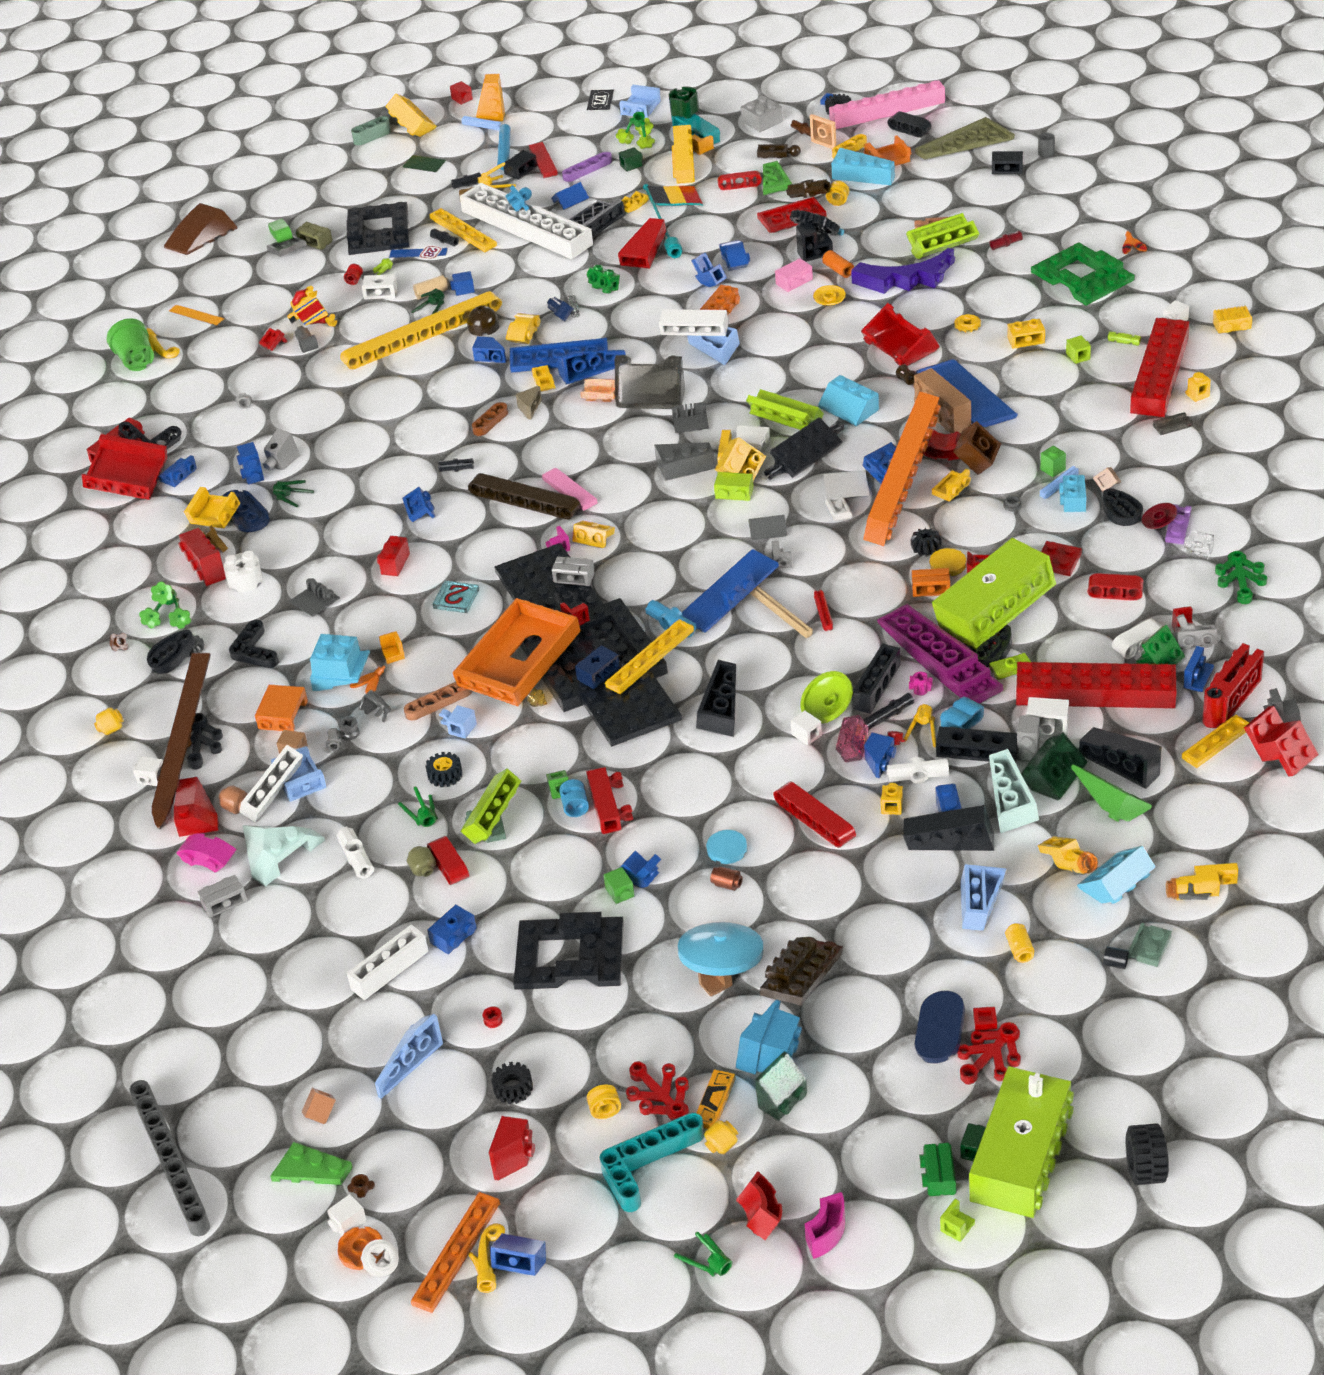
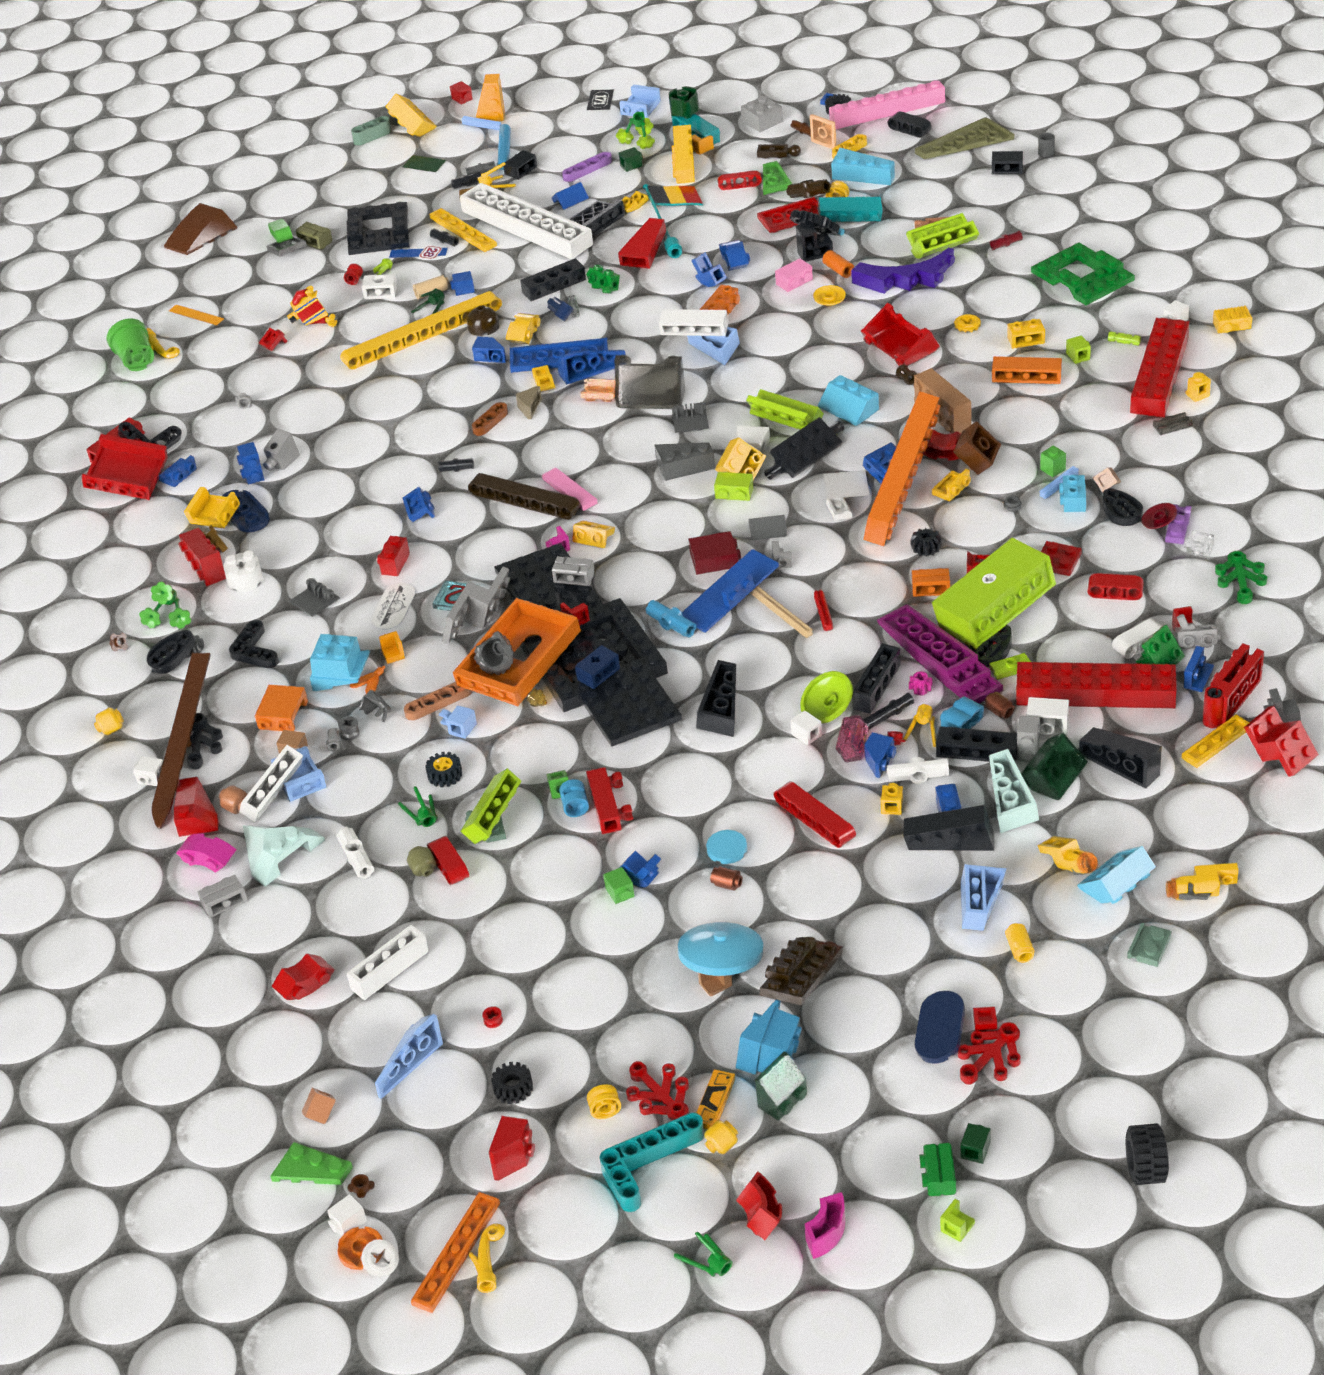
dark grey beam [129,1080,210,1236] -> none
dark green plant [273,480,314,507] -> none
dark grey piece [294,326,319,353] -> none
blue brick [427,904,477,955] -> none
blue brick [491,1233,546,1276] -> none
dark azure hips [505,185,532,212] -> none
black piece [513,912,624,990] -> none
red tile [529,142,558,178] -> none
yellow tile [605,619,694,694] -> none
yellow beam [718,429,732,462] -> none
orange panel [864,135,911,166] -> none
blue door [916,359,1018,428] -> none
yellow tile [929,548,966,576] -> none
lime piece [969,1066,1074,1218] -> none
bright green wedge [1071,764,1152,822] -> none
black beam [1103,946,1129,969] -> none
piece [1122,231,1147,254] -> none
none -> red brick [272,953,335,1000]
none -> white sticker [371,583,416,629]
none -> light grey bracket [442,567,510,644]
none -> dark grey pin [465,161,496,176]
none -> dark grey hair [474,631,514,675]
none -> black brick [520,258,586,301]
none -> dark red brick [688,531,741,575]
none -> teal brick [817,197,883,222]
none -> copper brick [985,692,1015,719]
none -> orange brick [992,356,1062,384]

